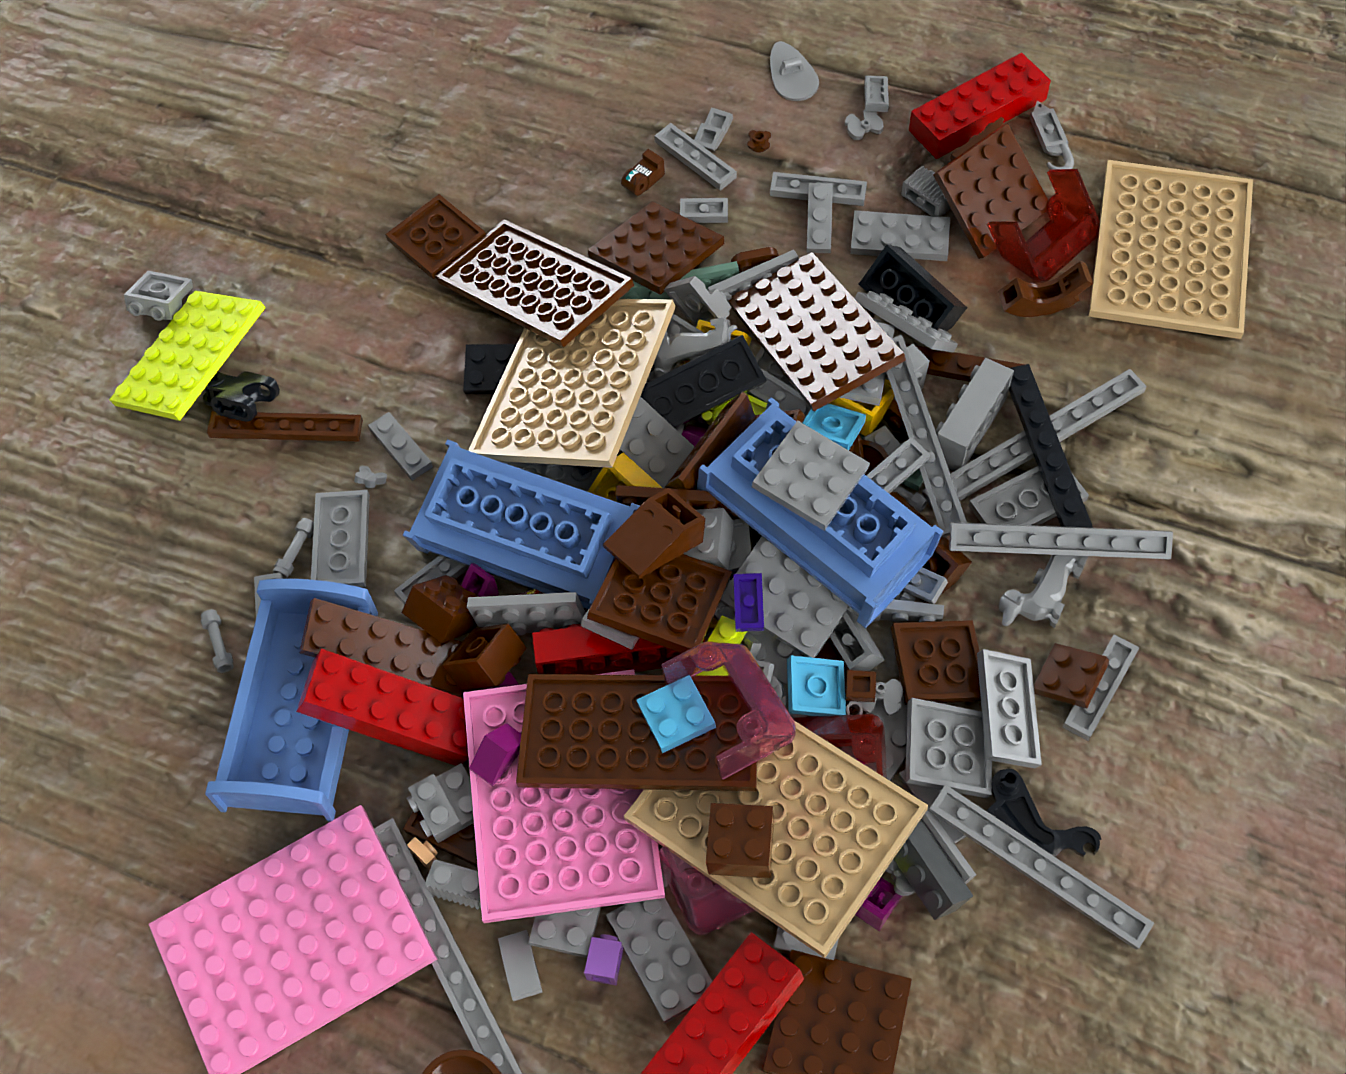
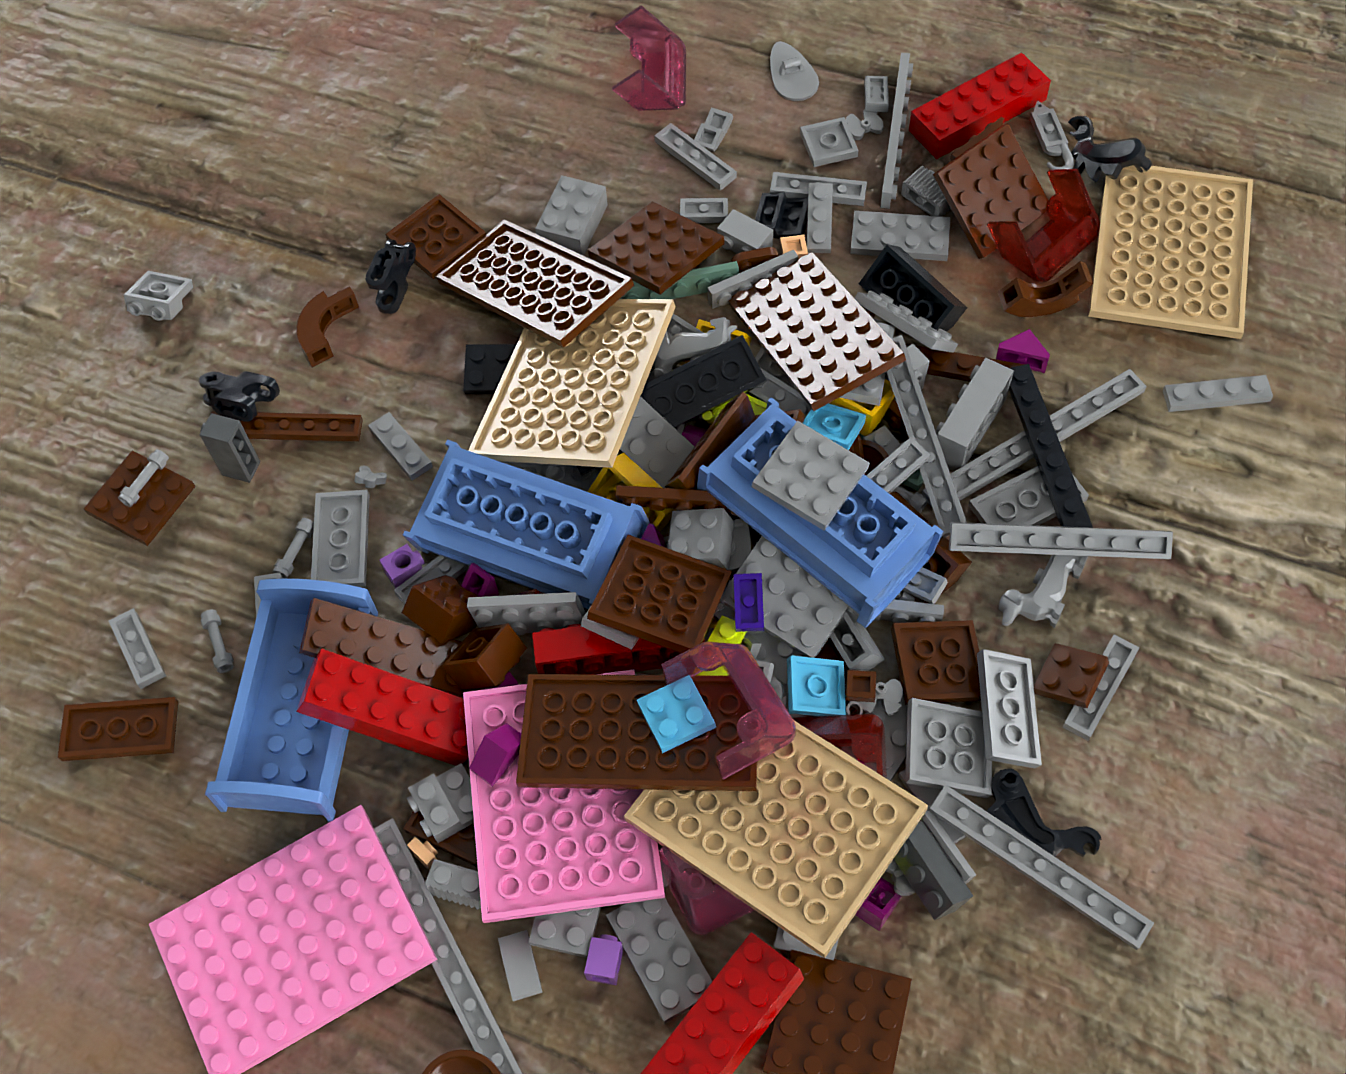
neon yellow plate [109,291,266,421] -> none
reddish brown slope [603,488,706,579] -> none
reddish brown leg [621,149,665,196] -> none
light grey plate [664,276,732,326] -> none
reddish brown brick [706,803,774,878] -> none
reddish brown plate [747,130,771,153] -> none
none -> reddish brown plate [58,697,178,761]
none -> reddish brown plate [84,450,195,546]
none -> light grey plate [109,608,166,689]
none -> light grey bar [118,449,169,507]
none -> dark grey brick [199,413,260,483]
none -> reddish brown arch [297,286,359,368]
none -> black piece [365,239,416,314]
none -> medium lavender brick [379,544,425,589]
none -> light grey brick [535,175,608,256]
none -> clear pink windscreen [612,5,686,111]
none -> light grey brick [717,209,773,254]
none -> black slope [755,192,808,239]
none -> light nougat plate [780,235,808,259]
none -> light grey plate [800,117,859,167]
none -> light grey plate [880,53,913,209]
none -> magenta slope [996,329,1050,373]
none -> black animal [1068,116,1152,183]
none -> light grey plate [1163,375,1273,412]

